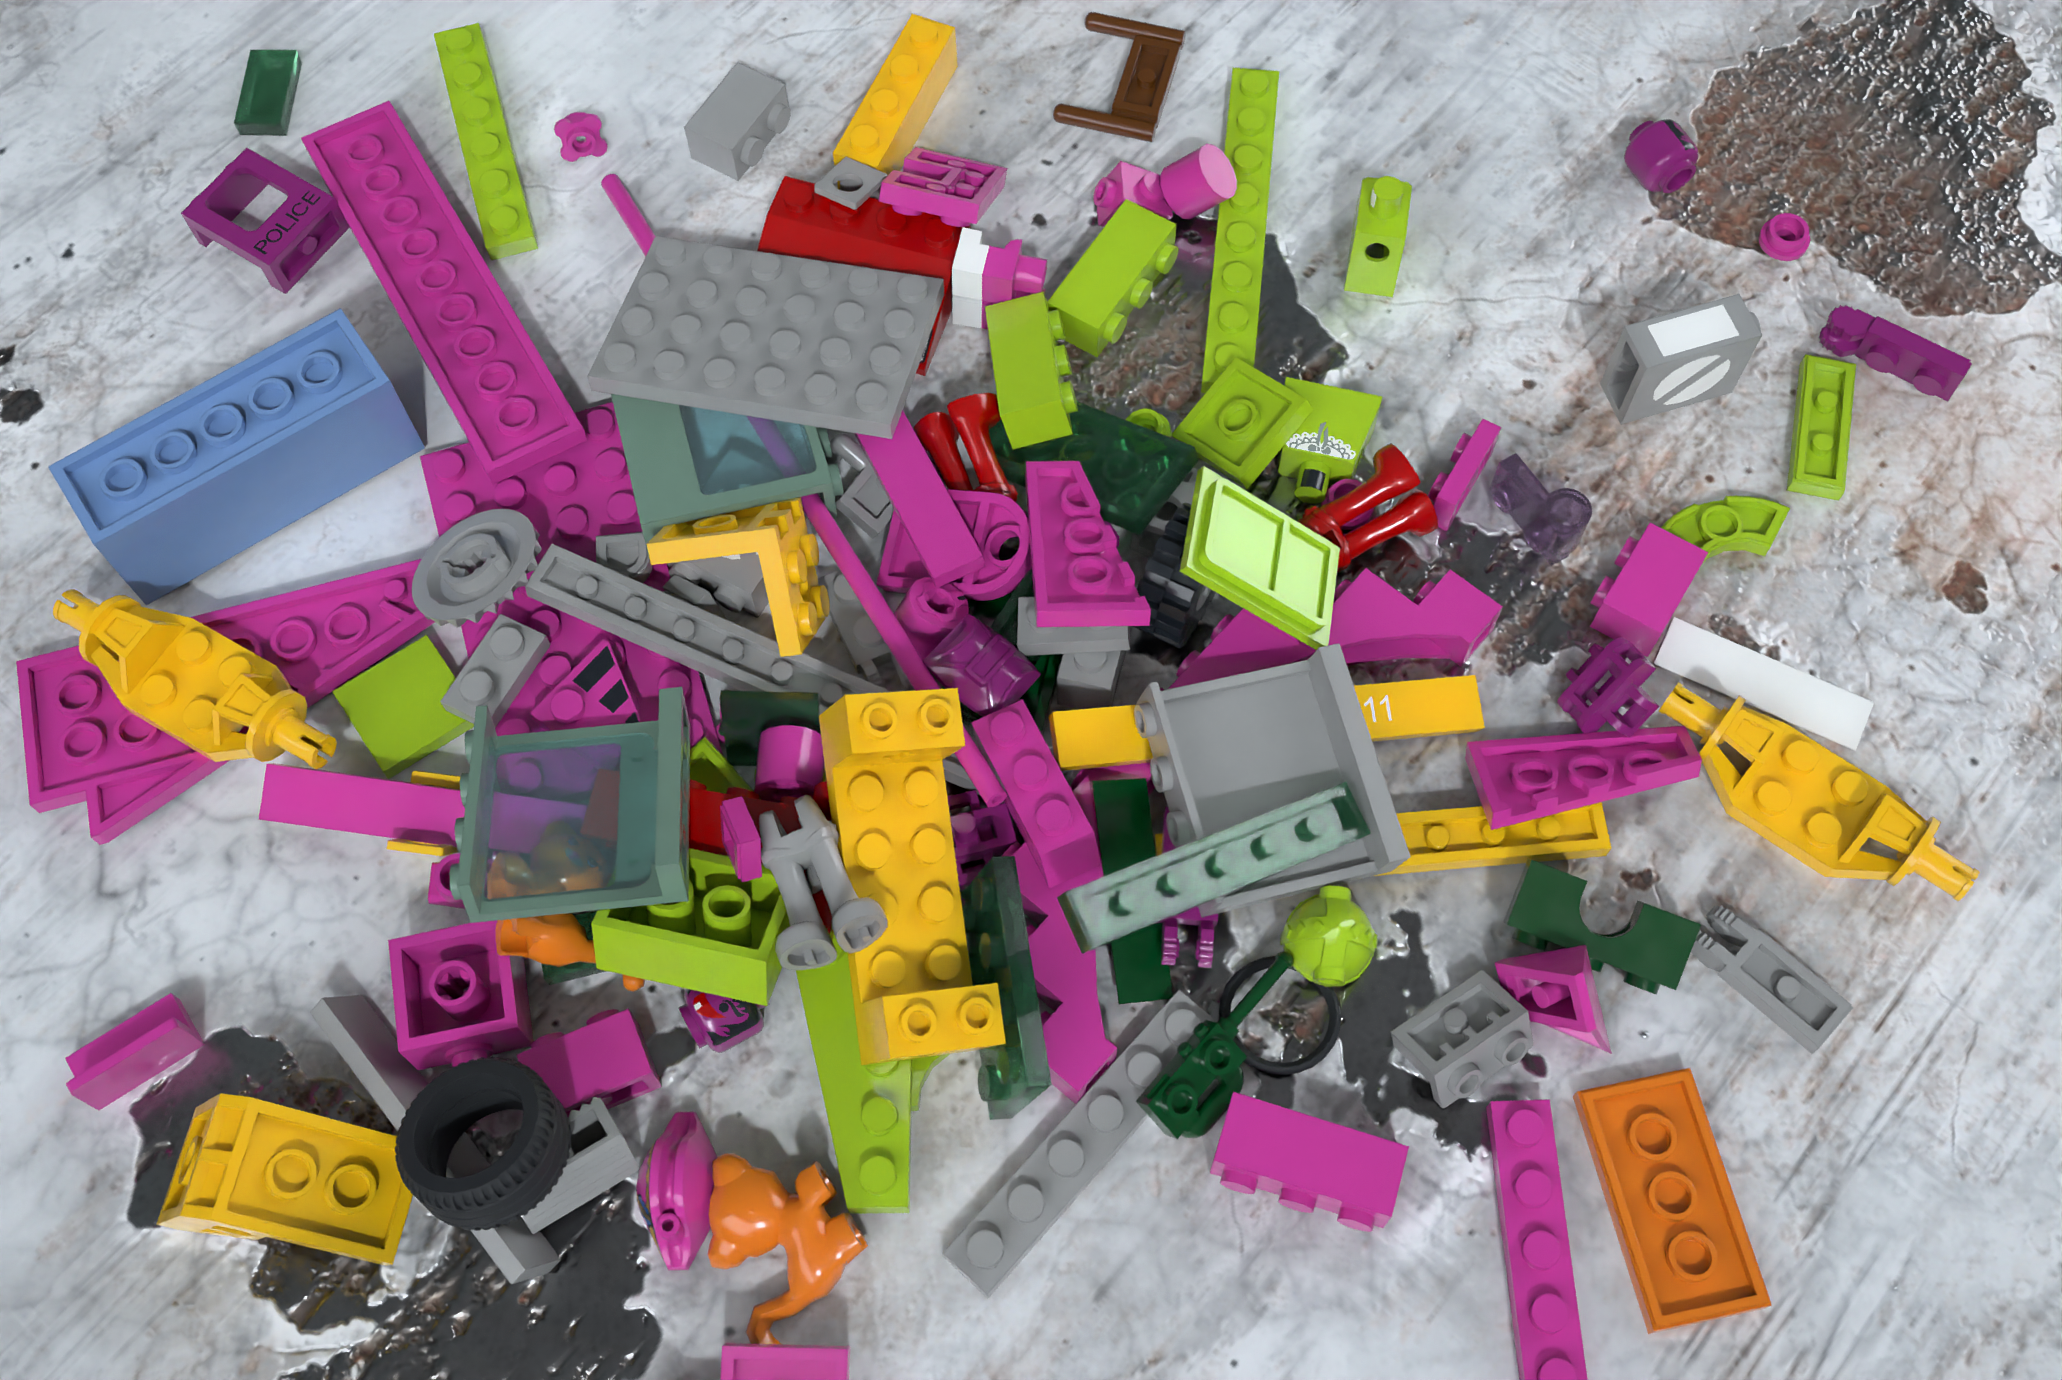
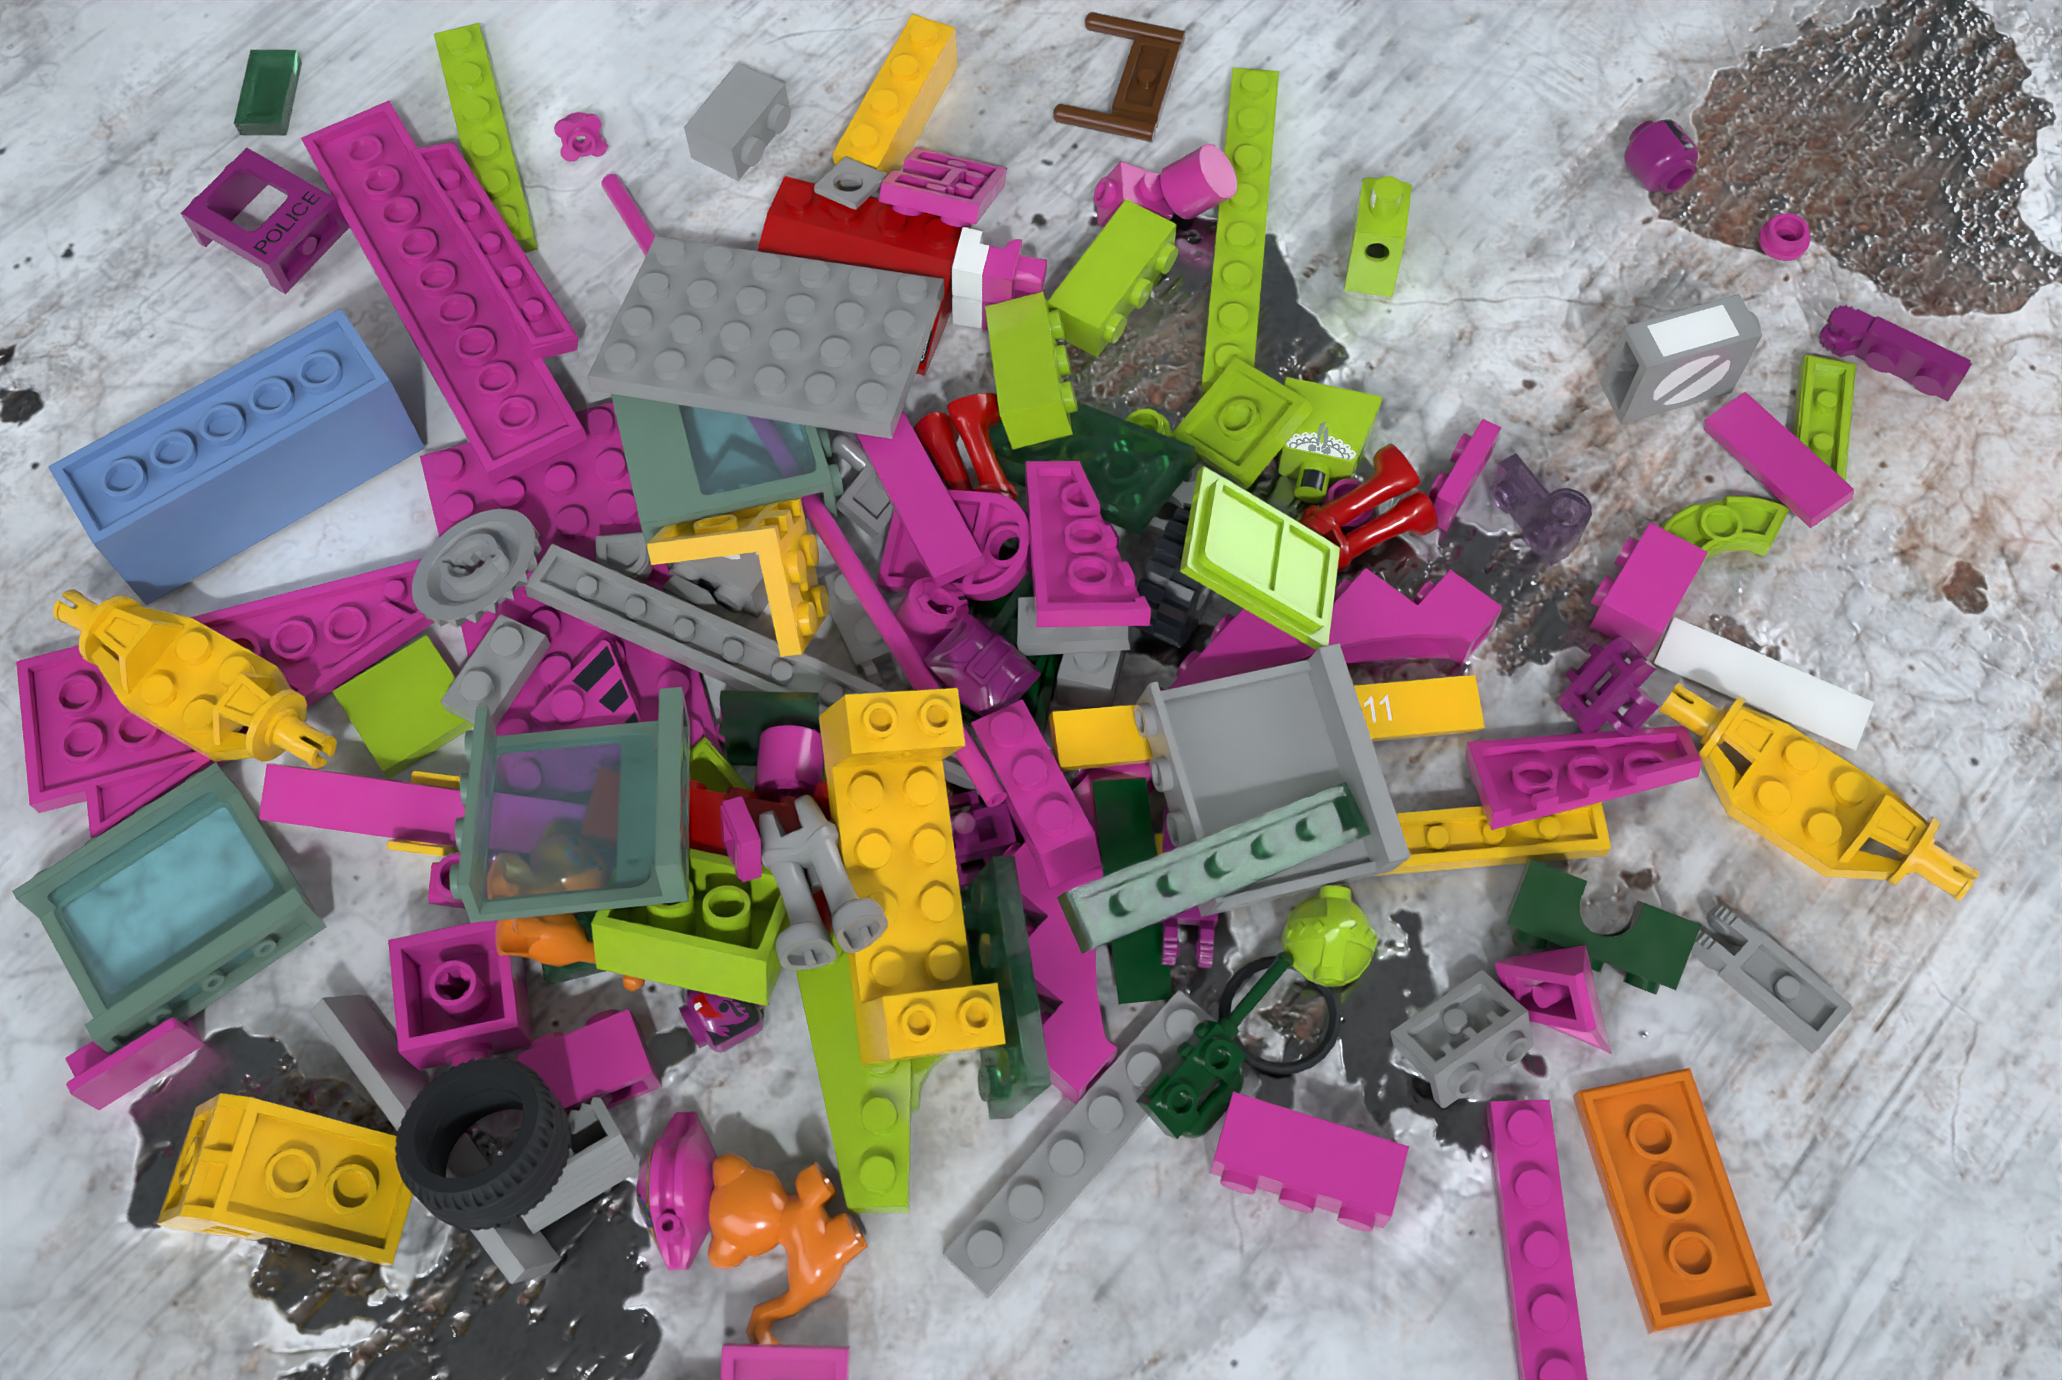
none -> panel [12,763,326,1055]
none -> dark pink tile [407,142,579,362]
none -> dark pink tile [1704,392,1854,529]

